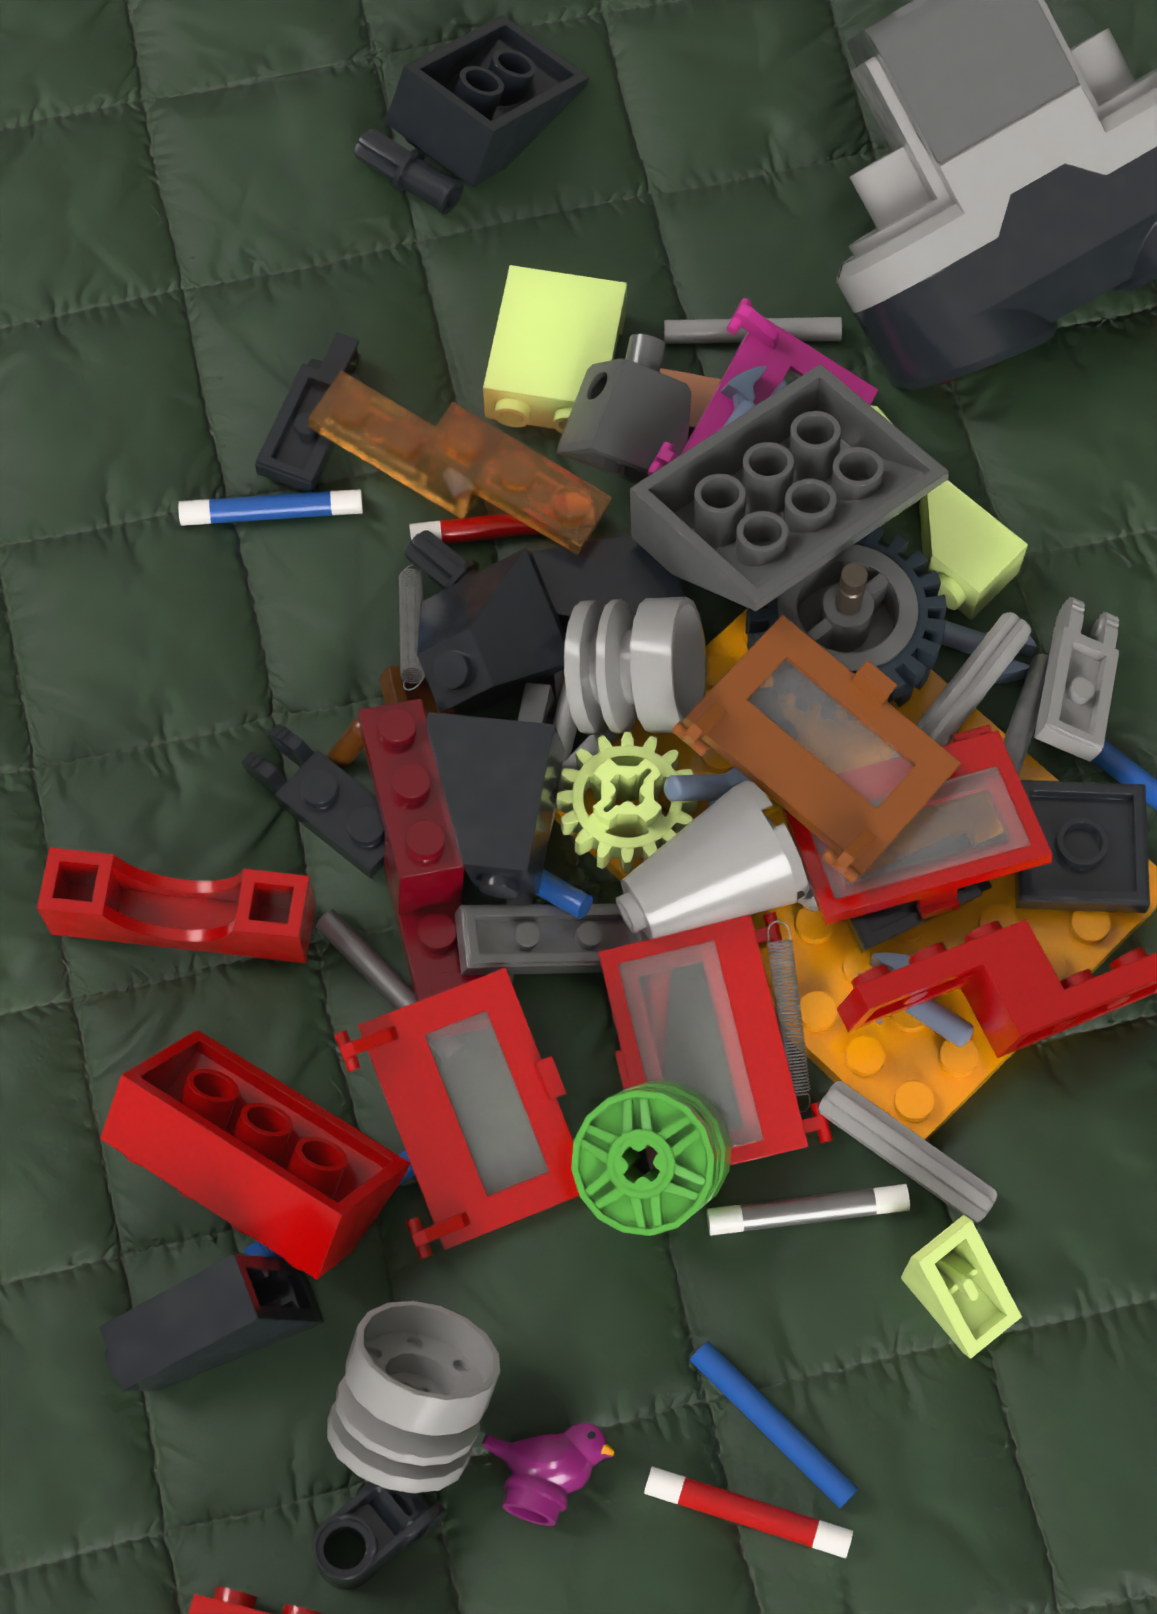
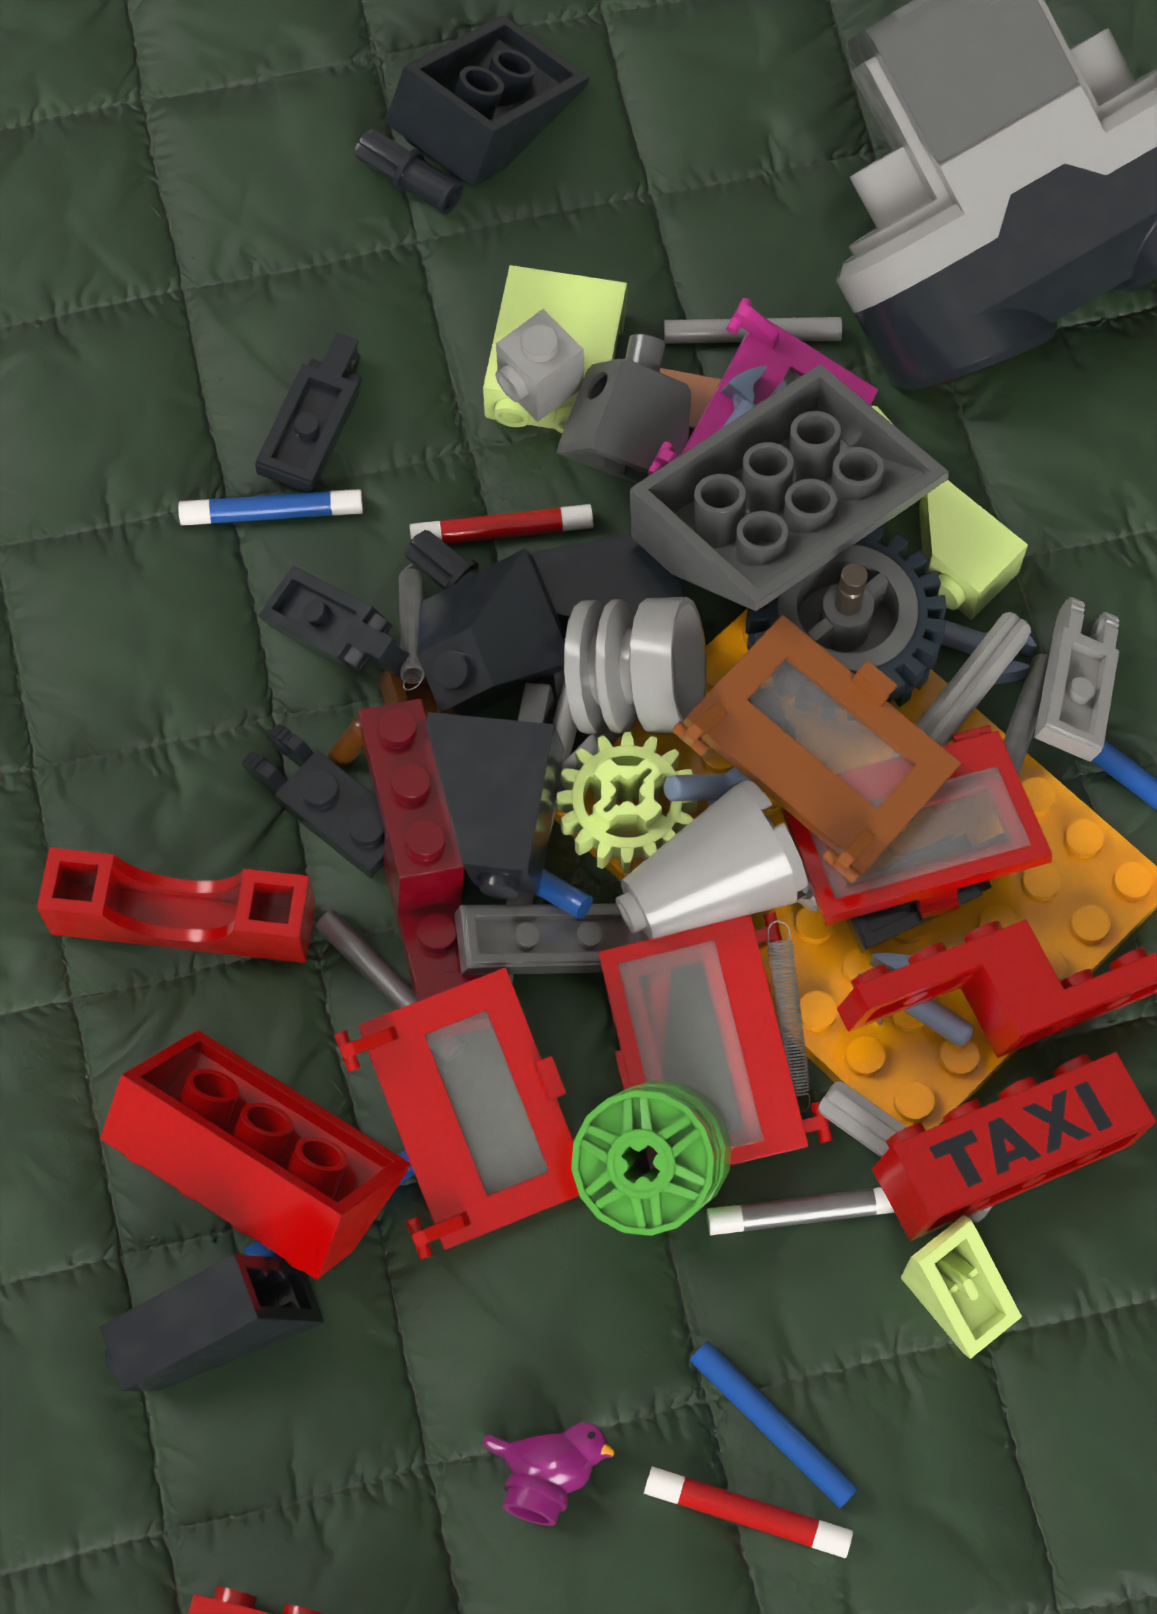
clear orange bracket [308,371,612,555] -> none
black piece [312,1481,447,1590] -> none
light grey wheel [327,1301,500,1493] -> none
black tile [1015,780,1150,913] -> none
none -> black hinge [258,566,411,676]
none -> light grey brick [495,309,584,422]
none -> red brick [872,1052,1156,1241]

